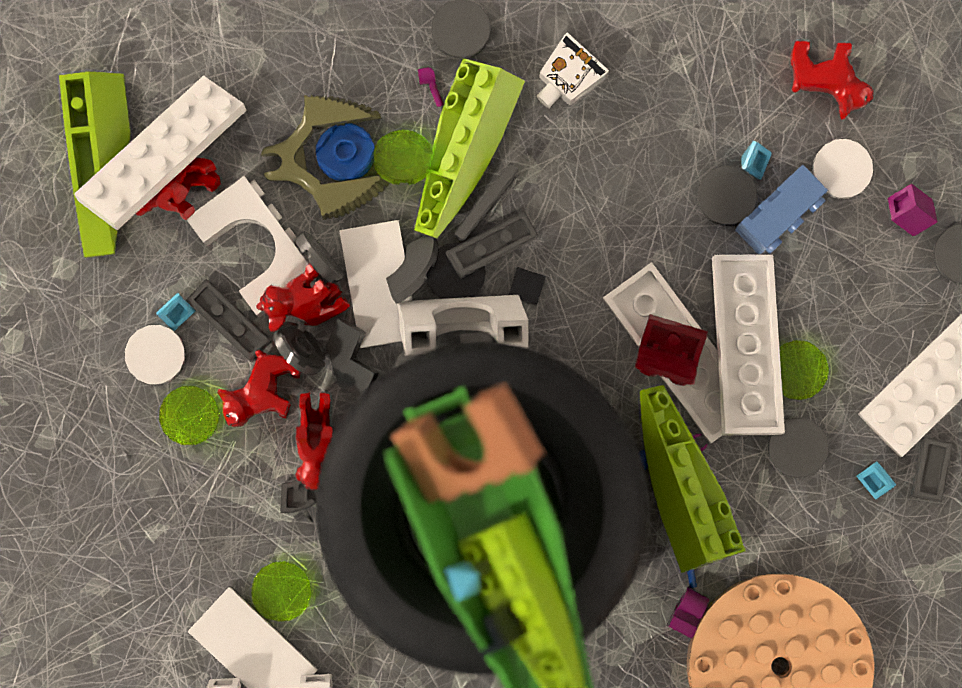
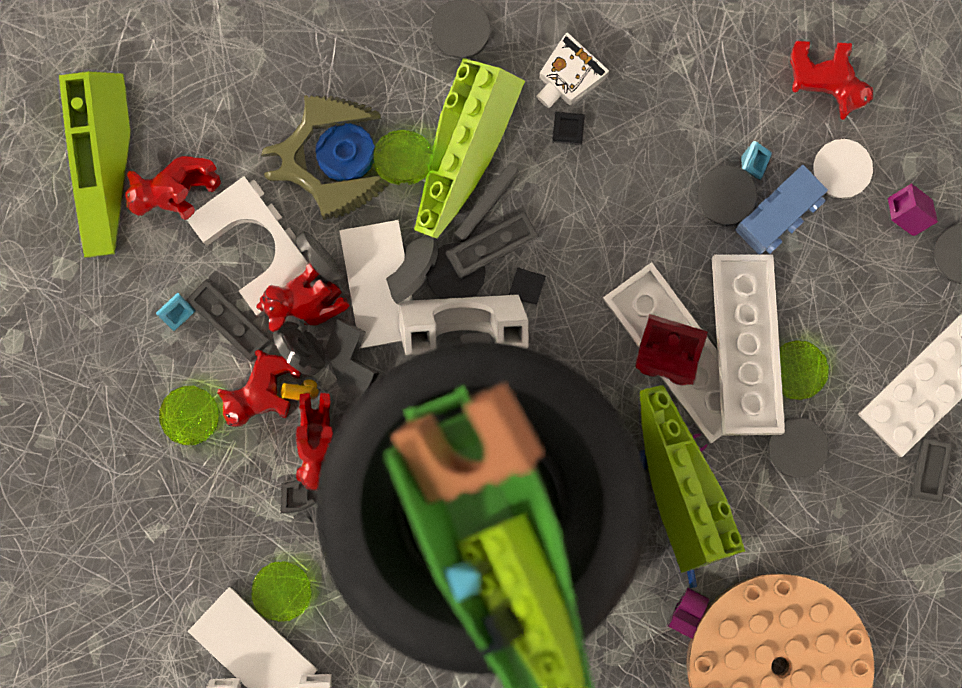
white plate [74,76,247,230] -> none
white tile [125,325,185,385] -> none
magenta hand [418,67,444,108] -> none
medium azure slope [856,461,896,500] -> none
none -> yellow arm [281,379,319,400]
none -> black tile [552,111,585,145]

